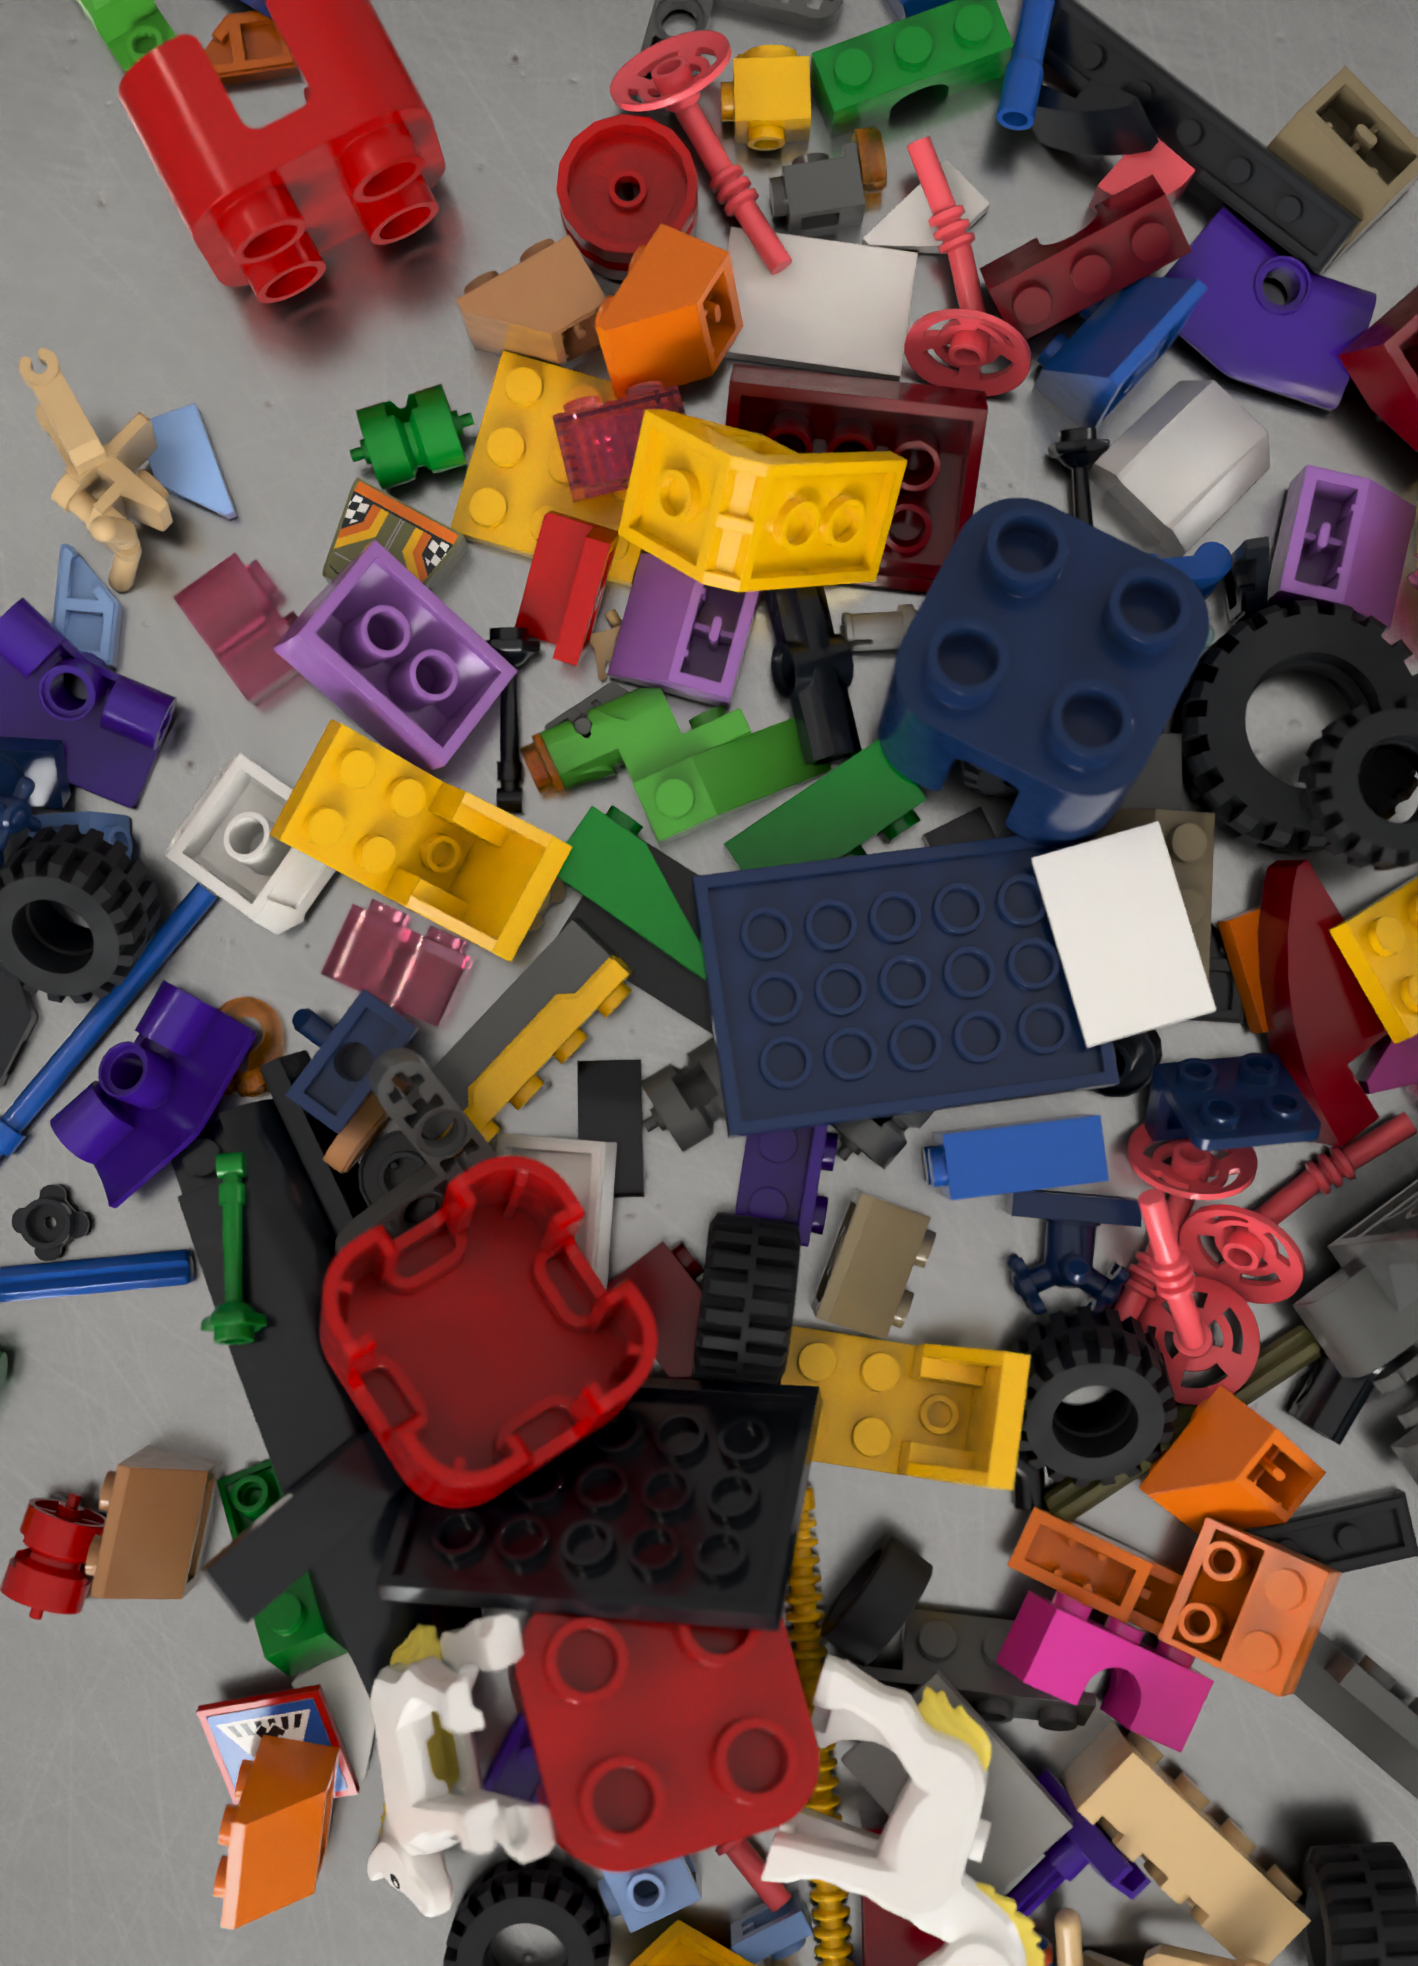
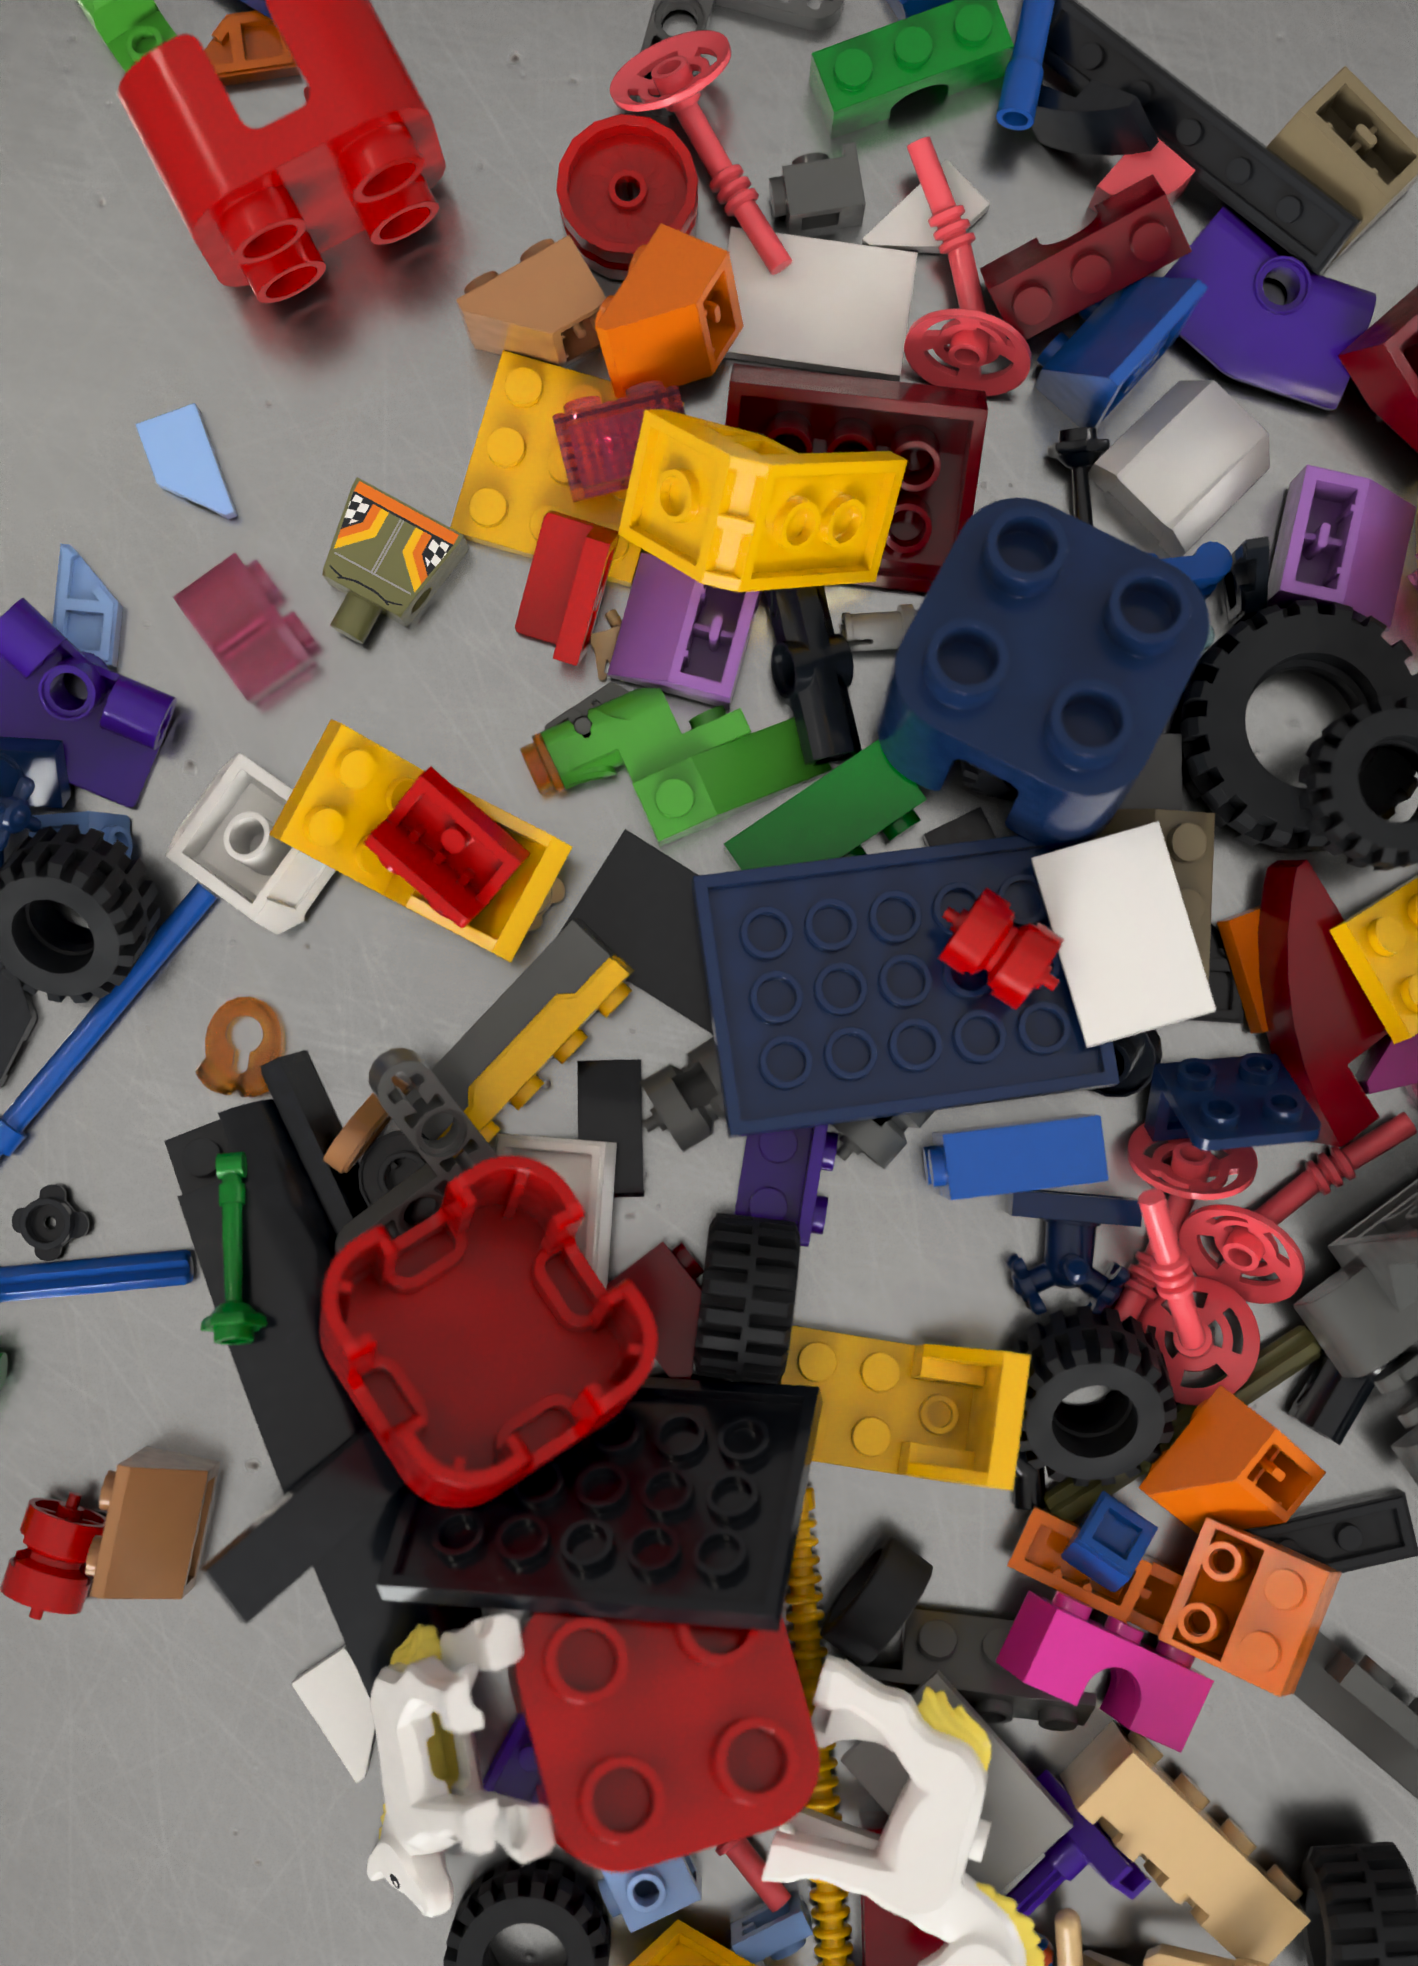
tan piece [19,348,173,592] -> none
dark purple panel [50,980,257,1208] -> none
piece [196,1684,360,1805] -> none
orange slope [213,1734,340,1929] -> none
green slope [217,1459,349,1677] -> none
medium lavender slope [273,540,518,772] -> none
dark blue piece [285,988,419,1134] -> none
clear pink brick [320,899,473,1027] -> none
green wheel [349,383,474,490] -> none
black piece [486,627,541,813] -> none
green slope [557,805,706,982] -> none
yellow brick [721,44,811,151] -> none
dark tan slope [811,1188,936,1339] -> none
clear orange tile [851,126,887,194] -> none
none -> red bracket [364,766,531,928]
none -> red wheel [938,887,1064,1010]
none -> blue slope [1061,1491,1158,1592]

